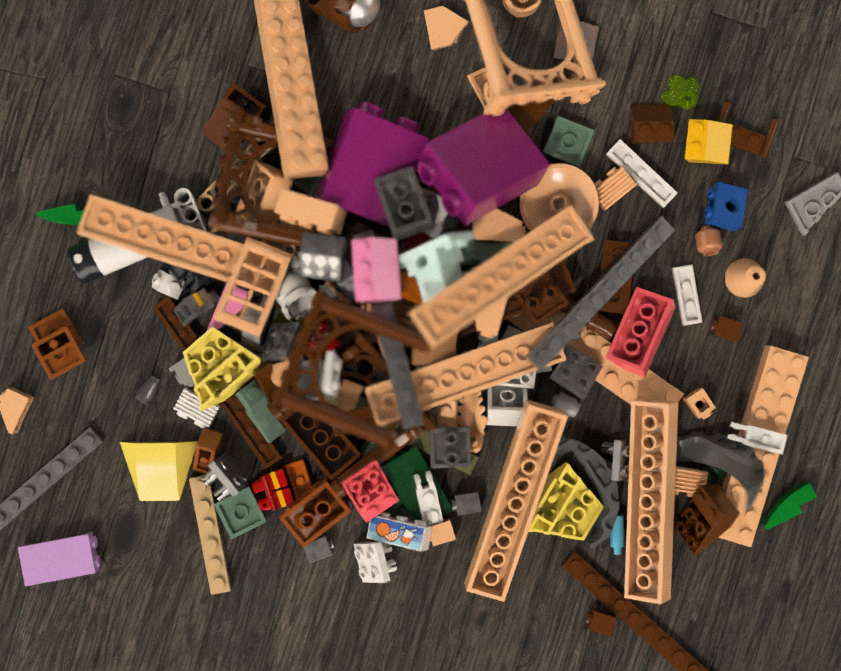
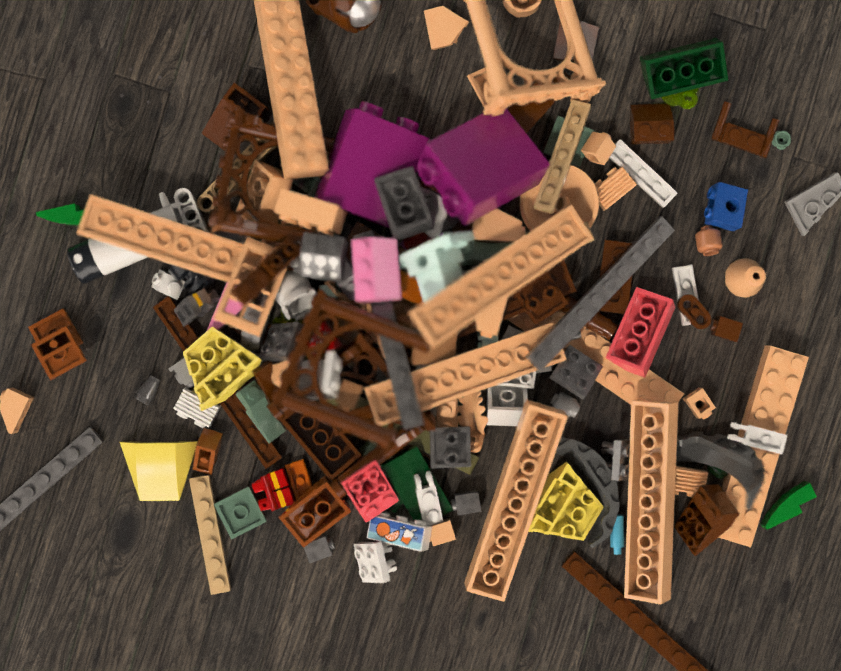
lavender panel [18,531,101,586] -> none
flat silver plate [201,453,250,501] -> none
reddish brown brick [585,607,617,637] -> none
yellow slope [685,119,733,165] -> none
none -> reddish brown slope [230,237,301,307]
none -> tan plate [534,99,591,214]
none -> light nougat brick [581,132,616,165]
none -> dark green slope [640,38,728,100]
none -> reddish brown plate [677,294,711,329]
none -> sand green plate [772,130,791,150]

